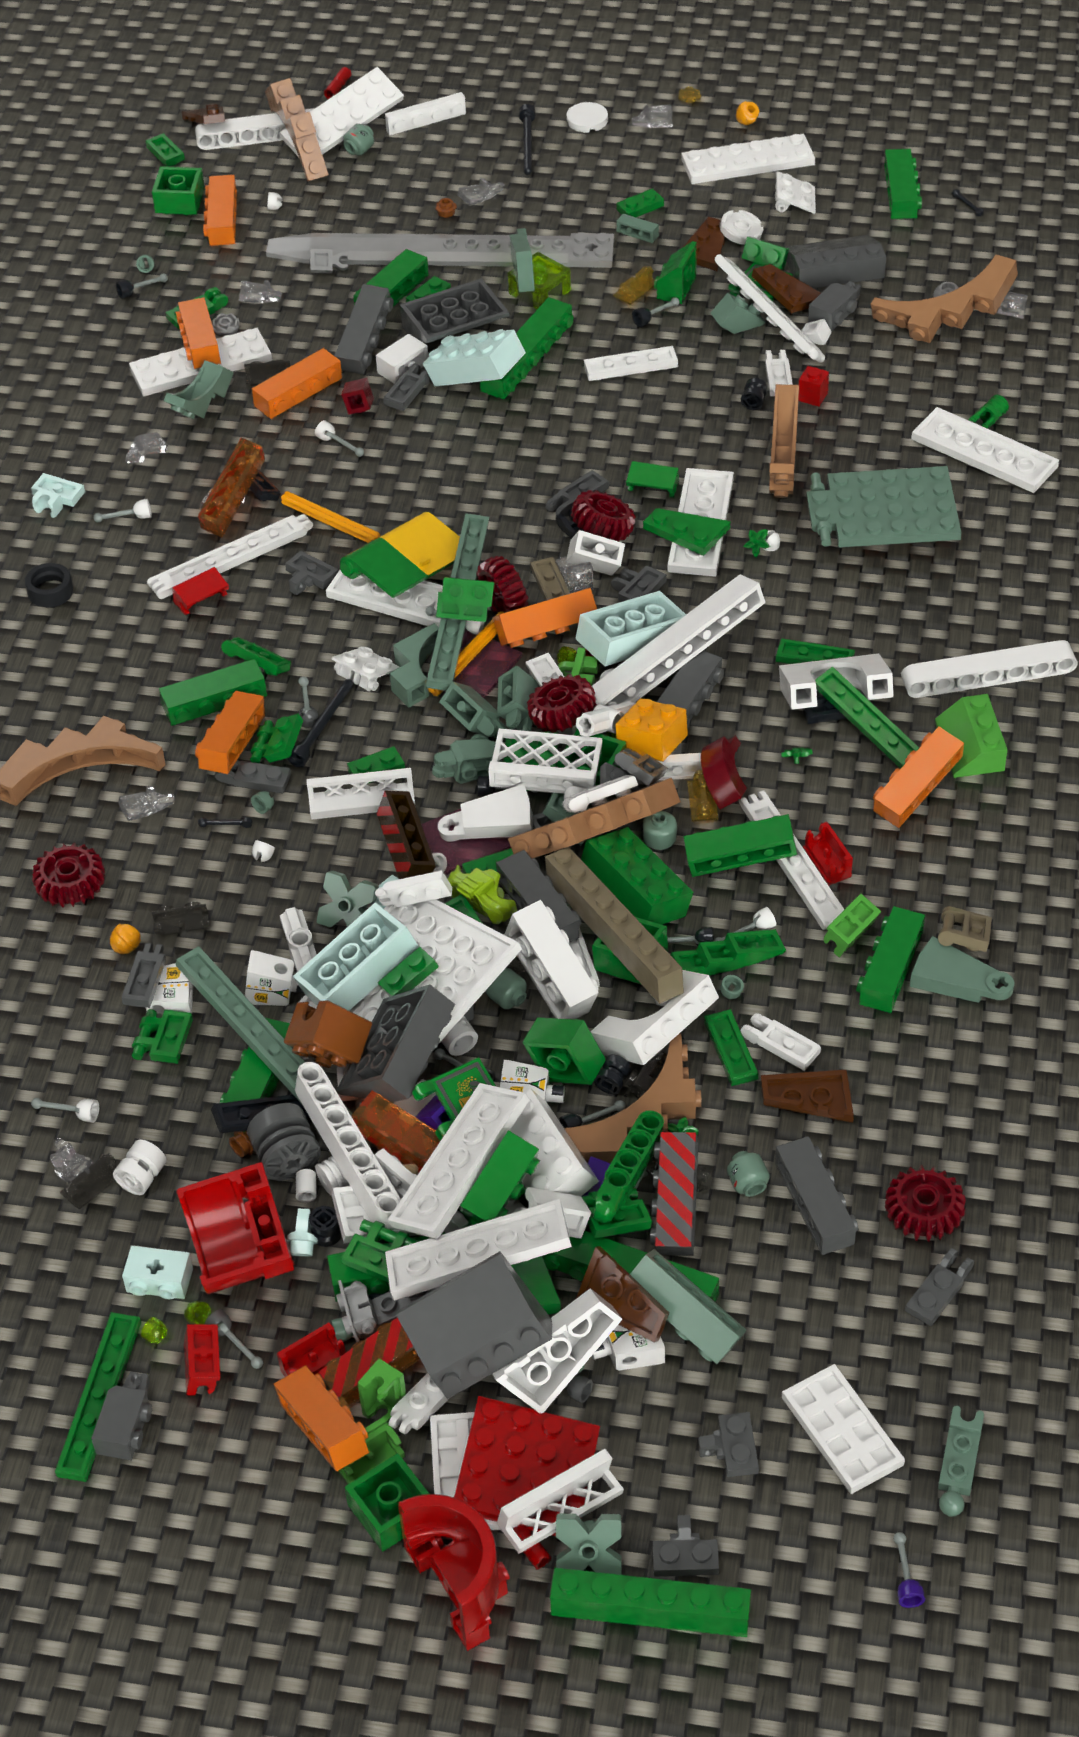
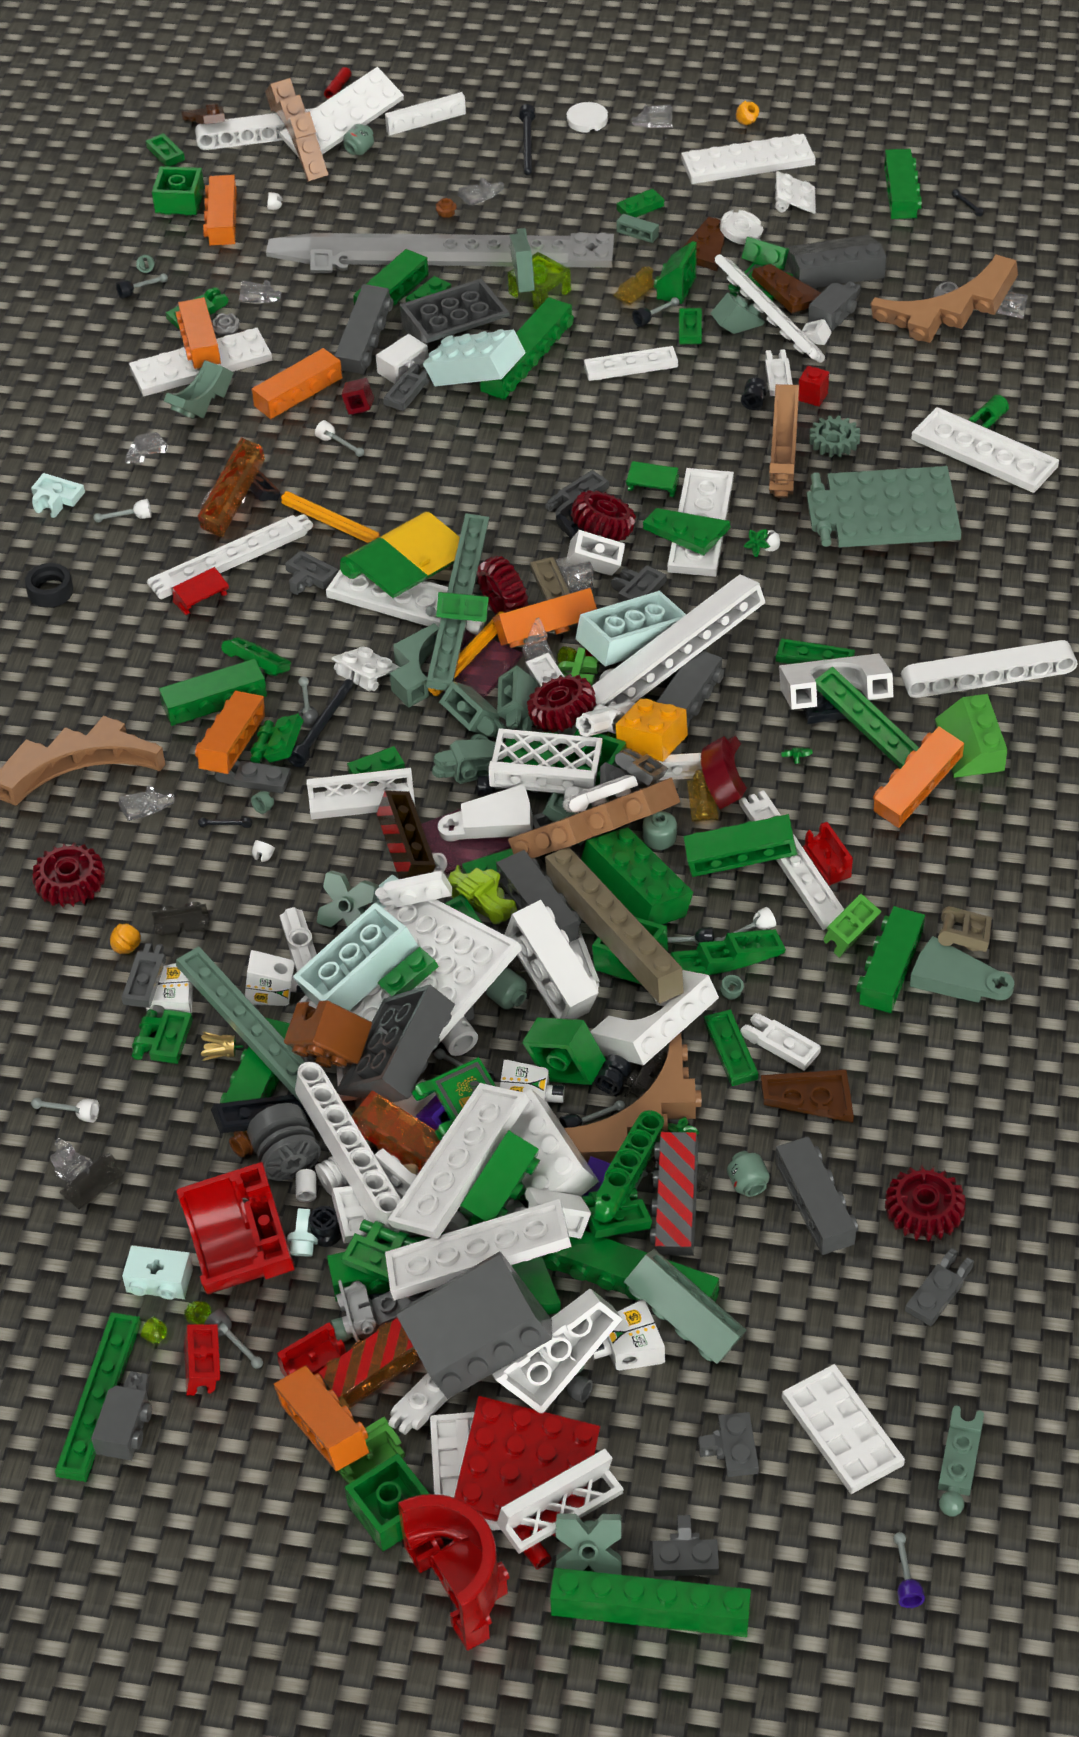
white wheel [113,1139,167,1195] -> none
clear smoke hinge [244,360,291,386] -> none
bright green hinge [358,1358,406,1423] -> none
green bracket [442,577,495,607] -> none
reddish brown wing [576,1246,669,1343] -> none
clear yellow plant [678,87,701,103] -> none
none -> pearl gold piece [201,1032,244,1061]
none -> clear slope [522,618,556,663]
none -> green plate [679,308,702,345]
none -> sand green gear [809,416,860,457]

